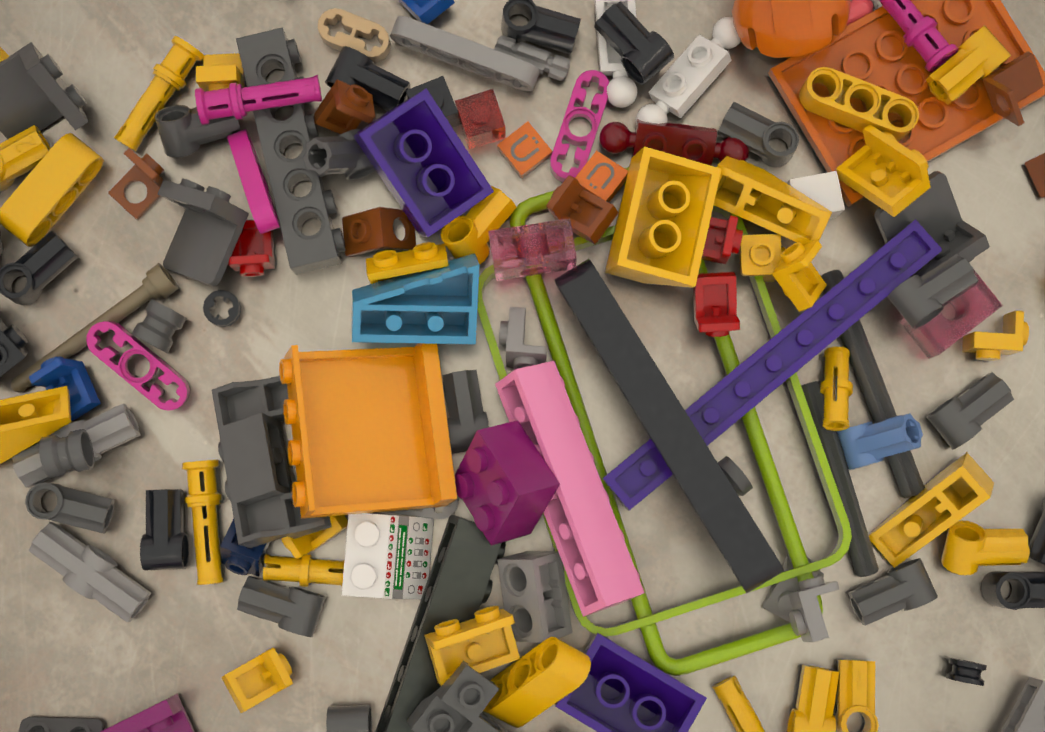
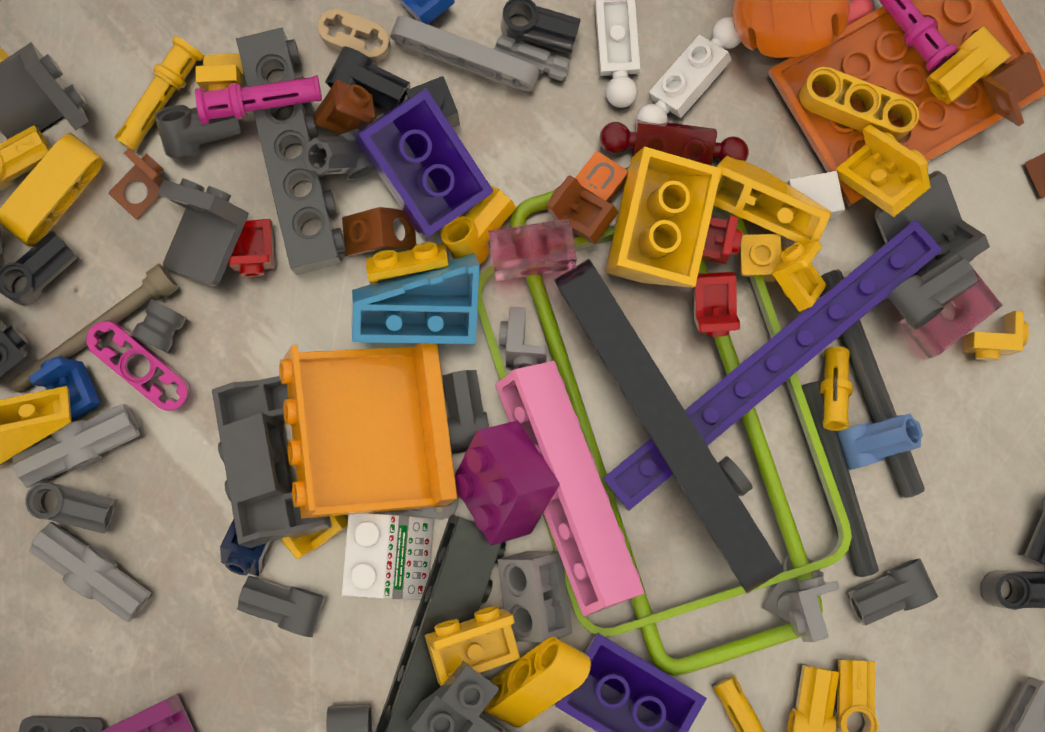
dark grey wheel [39,429,94,478] -> none
black piece [140,489,189,571] -> none
yellow pin [182,460,223,585] -> none
black bush [203,290,241,327] -> none
yellow bracket [221,648,293,713] -> none
dark pink beam [227,129,280,234] -> none
yellow pin [263,554,344,587] -> none
clear red brick [455,89,506,150] -> none
orange tile [497,121,553,179] -> none
dark pink beam [550,70,609,182] -> none
black piece [594,1,674,85] -> none
dark grey piece [717,102,799,167] -> none
yellow slope [869,452,994,568] -> none
dark grey piece [927,372,1014,450] -> none
yellow piece [941,520,1030,575] -> none
black bush [946,658,987,686] -> none

